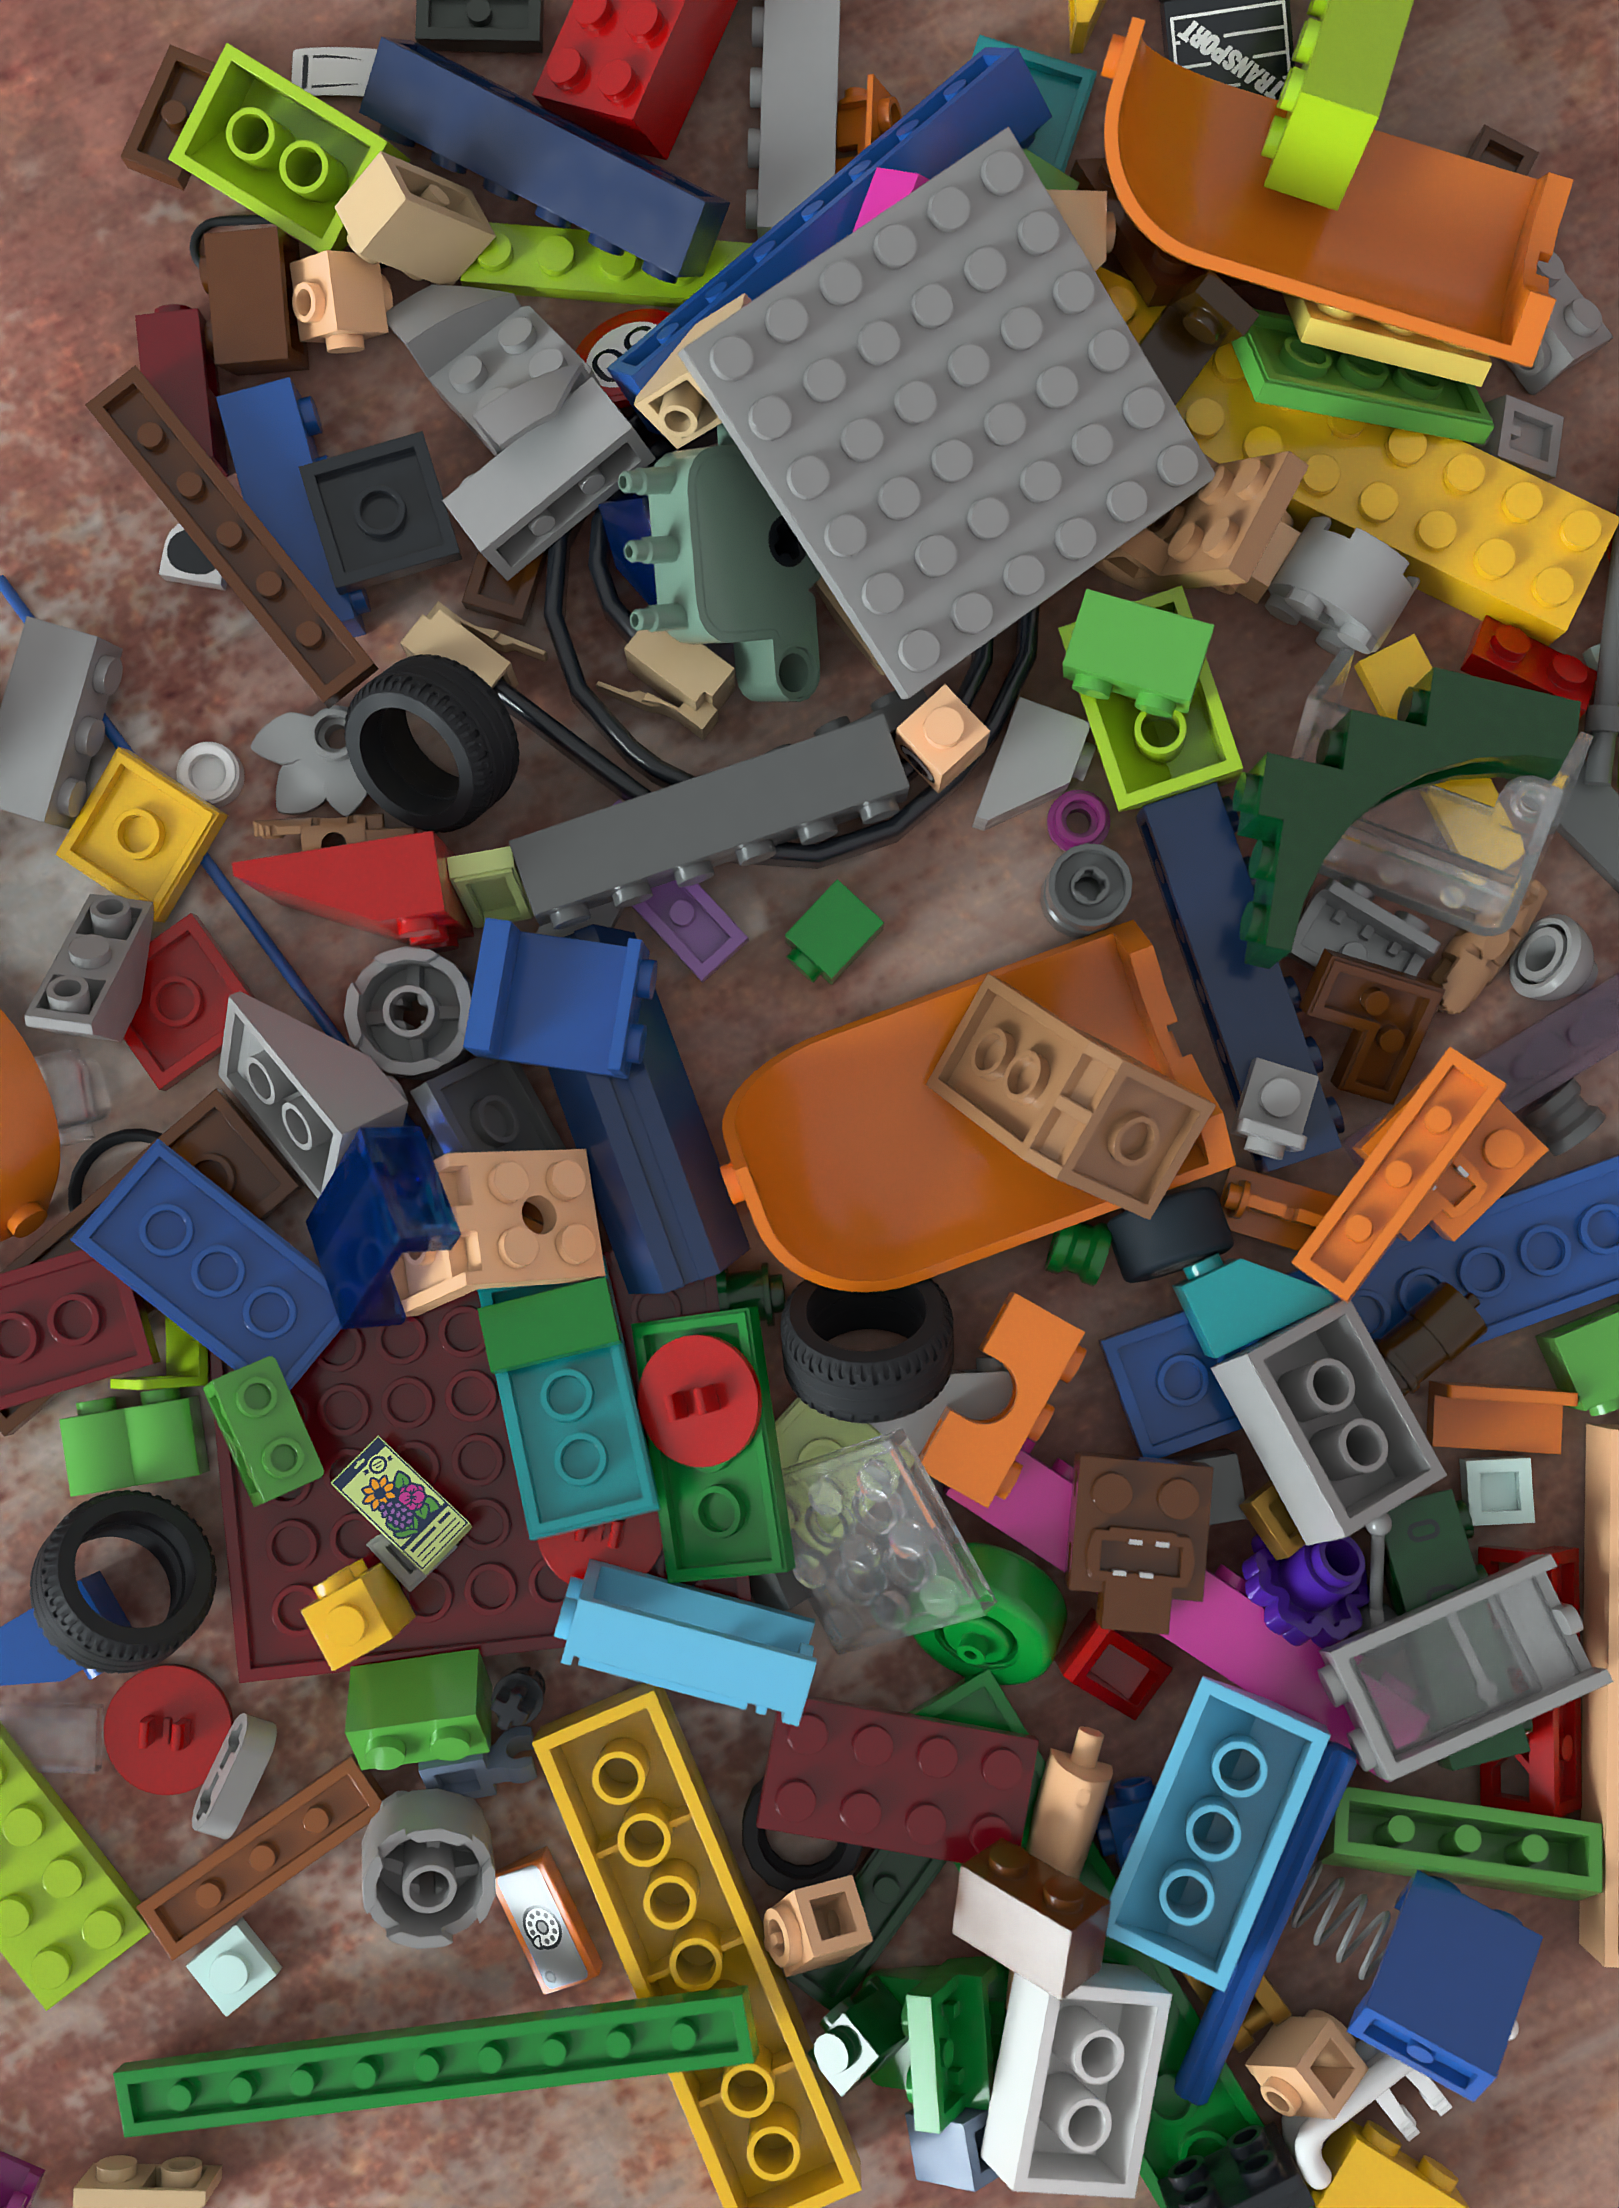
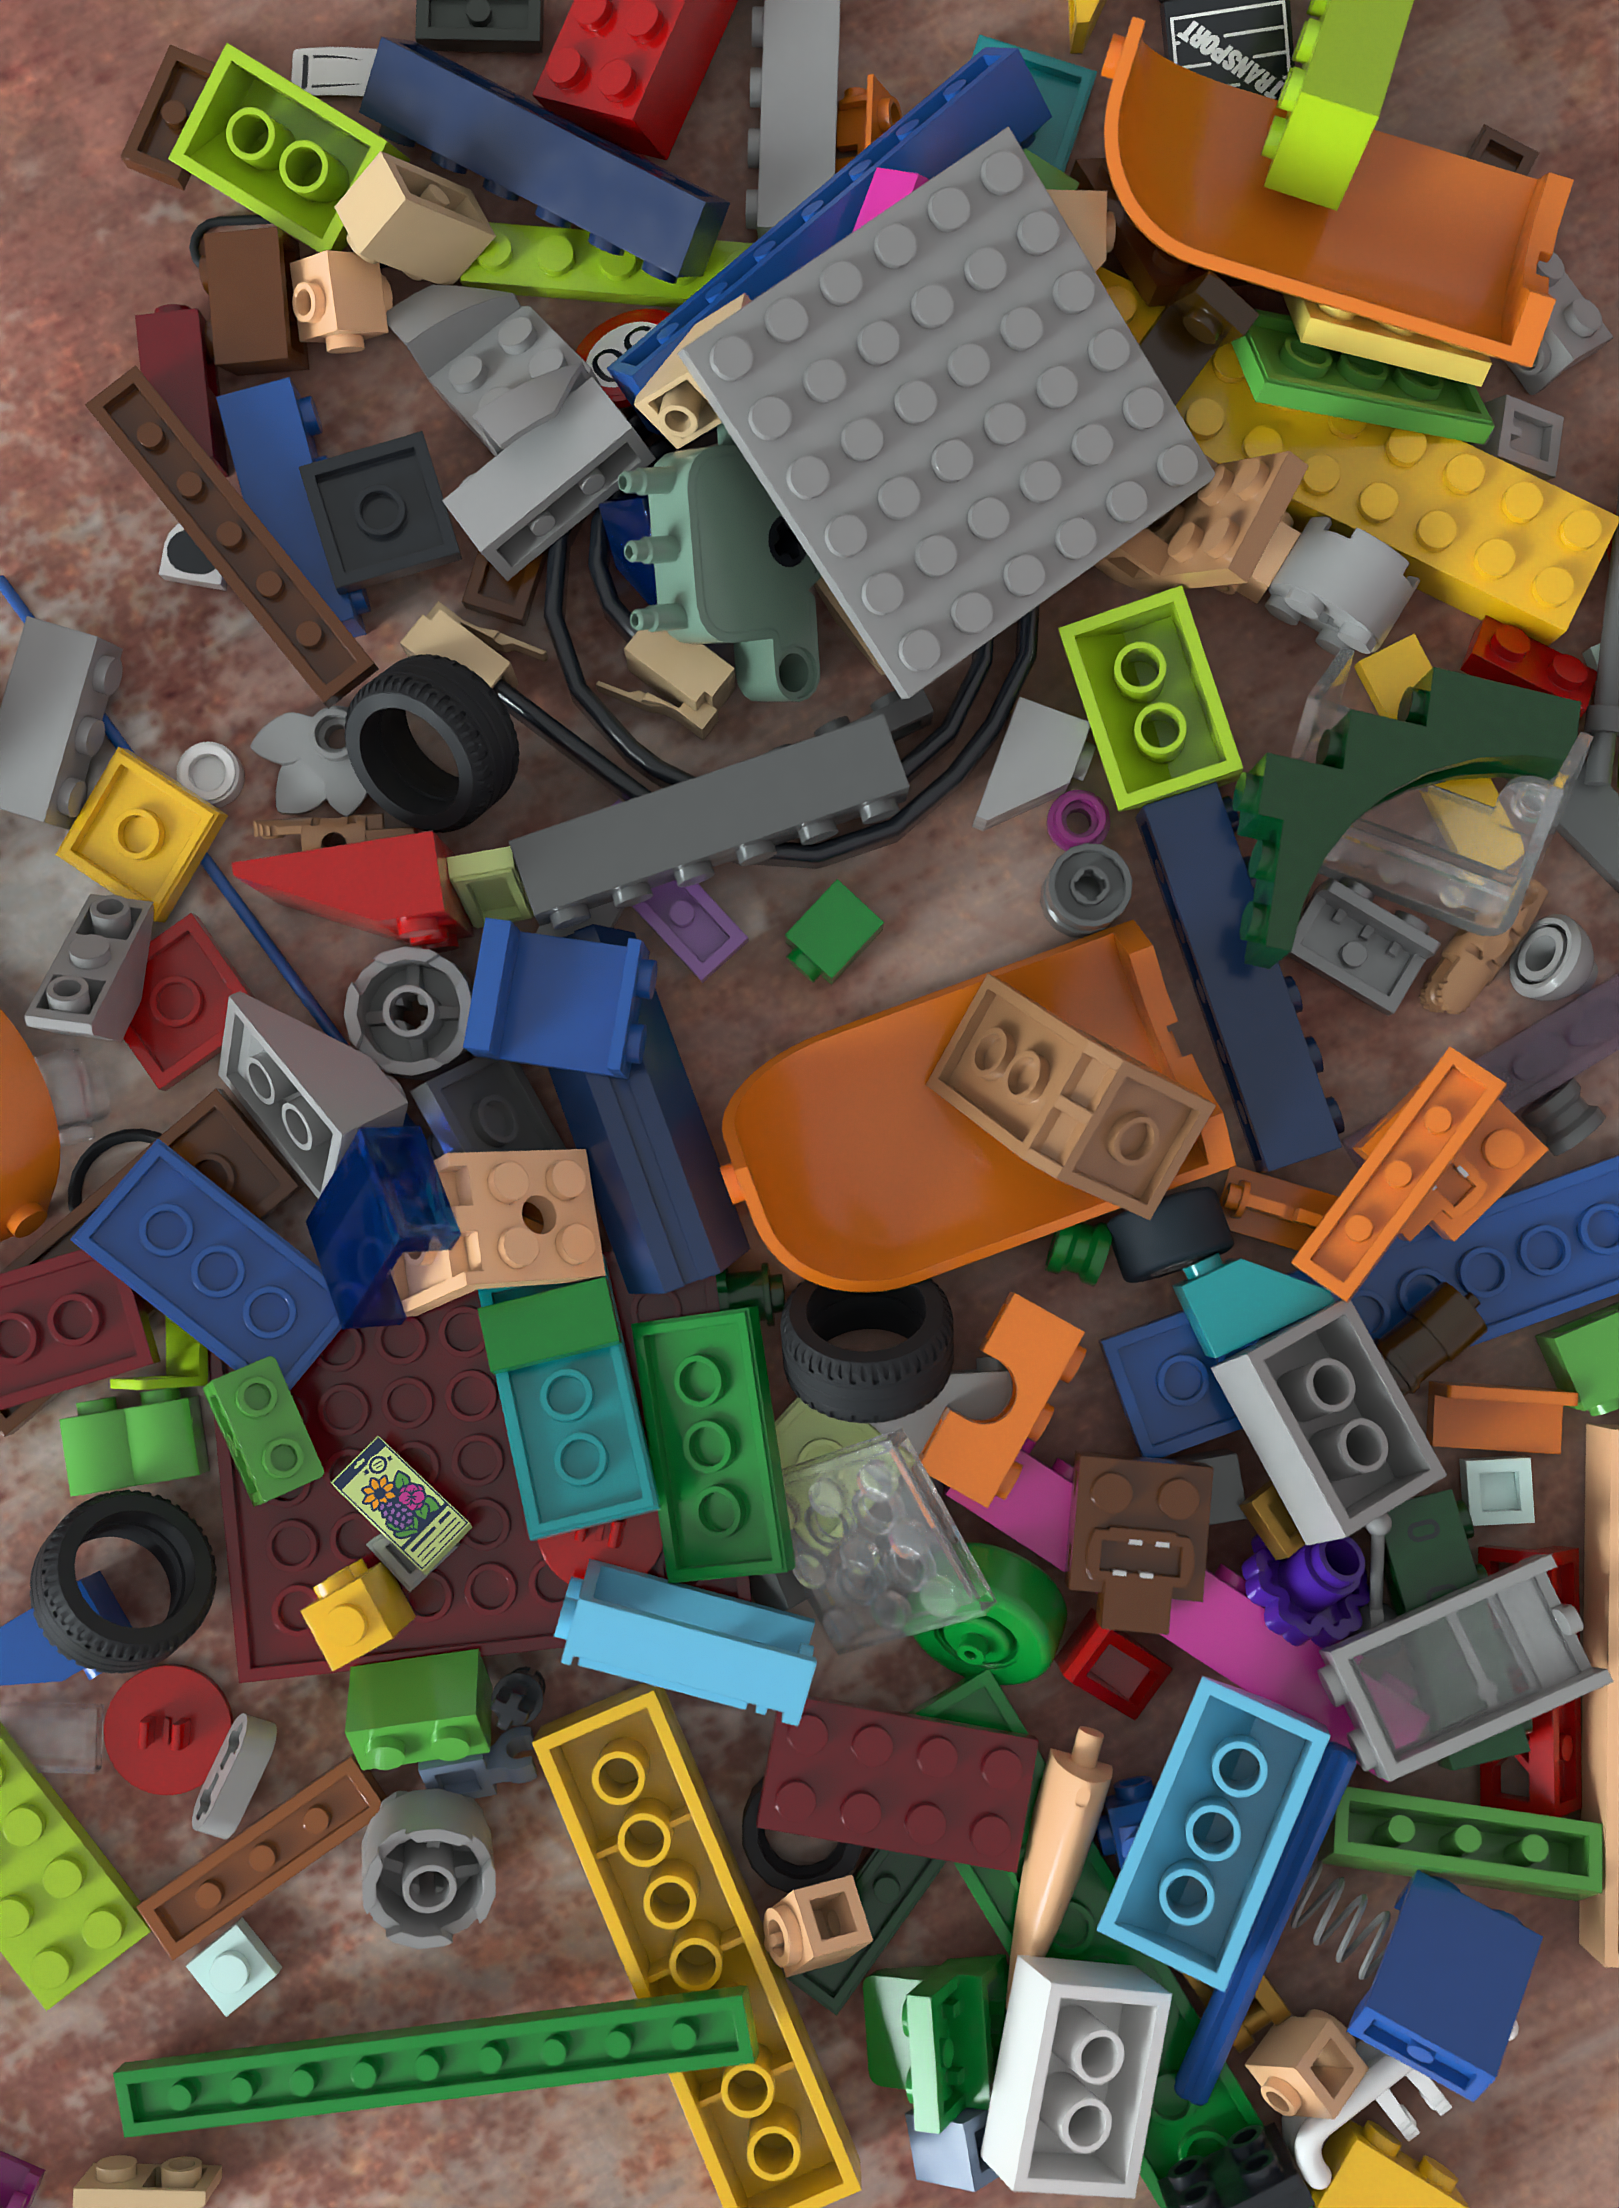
slope [495,1846,603,1995] -> none
red piece [638,1334,762,1467] -> none
dark green brick [807,1975,909,2097] -> none
light nougat brick [895,684,990,794] -> none
brick [952,1837,1111,2001] -> none
bright green brick [1062,589,1214,718] -> none
light grey bracket [1230,1057,1319,1160] -> none
reddish brown tile [1299,948,1445,1105] -> none

